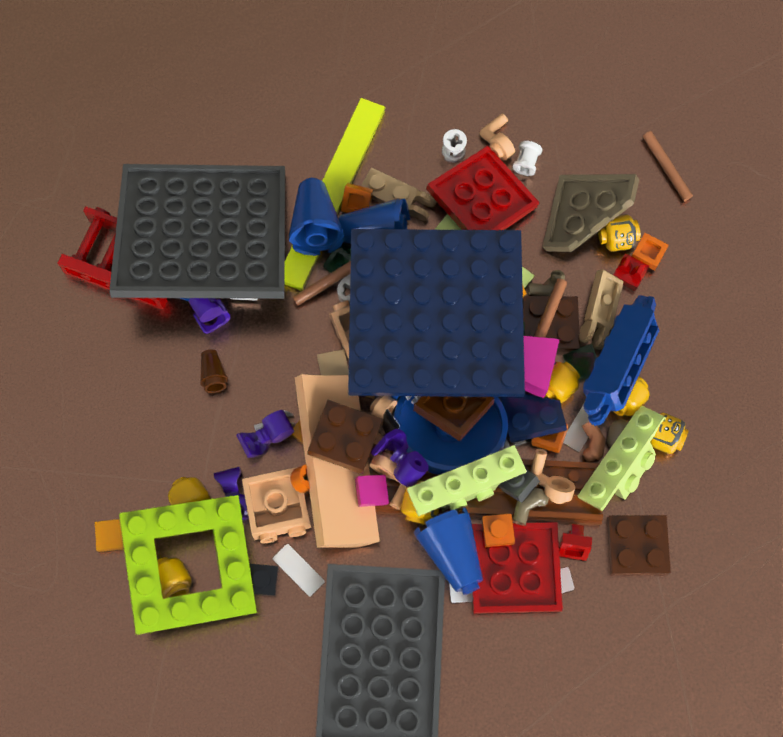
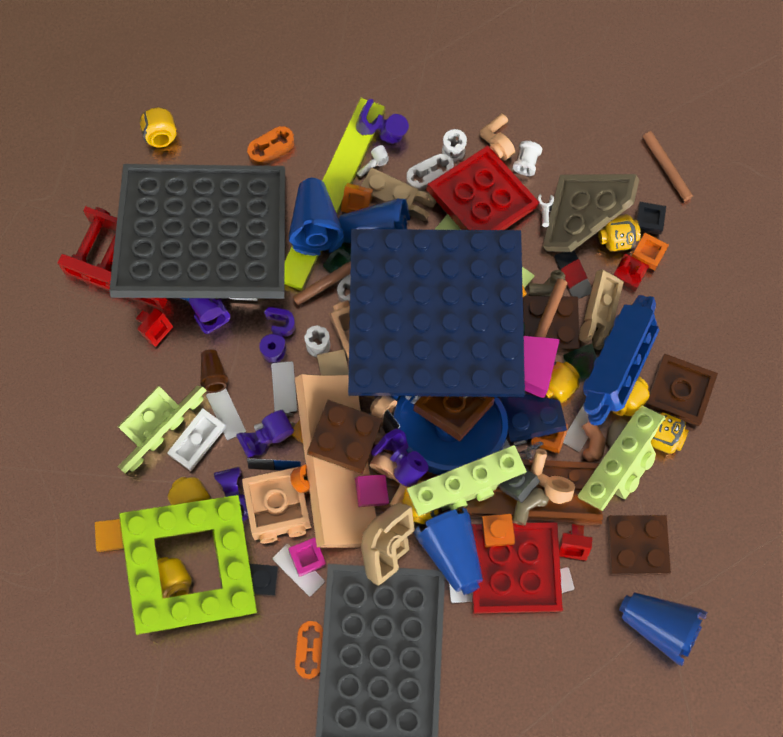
none -> yellowish green bracket [117,385,207,474]
none -> red tile [135,308,173,347]
none -> yellow head [140,107,177,148]
none -> white plate [167,408,226,471]
none -> white sticker [206,388,246,440]
none -> orange beam [247,126,294,166]
none -> sticker [247,458,301,470]
none -> dark purple leg [260,307,296,364]
none -> white sticker [271,361,297,412]
none -> dark pink tile [288,537,326,577]
none -> orange beam [295,621,323,680]
none -> white bush [304,325,331,357]
none -> dark purple leg [356,99,409,144]
none -> white hand [357,145,389,178]
none -> tan brick [361,503,415,586]
none -> white beam [406,154,454,191]
none -> clear hand [518,441,544,463]
none -> white hand [537,194,554,227]
none -> sticker [554,250,592,298]
none -> blue cone [619,592,708,666]
none -> black plate [636,202,666,235]
none -> reddish brown plate [645,354,718,426]

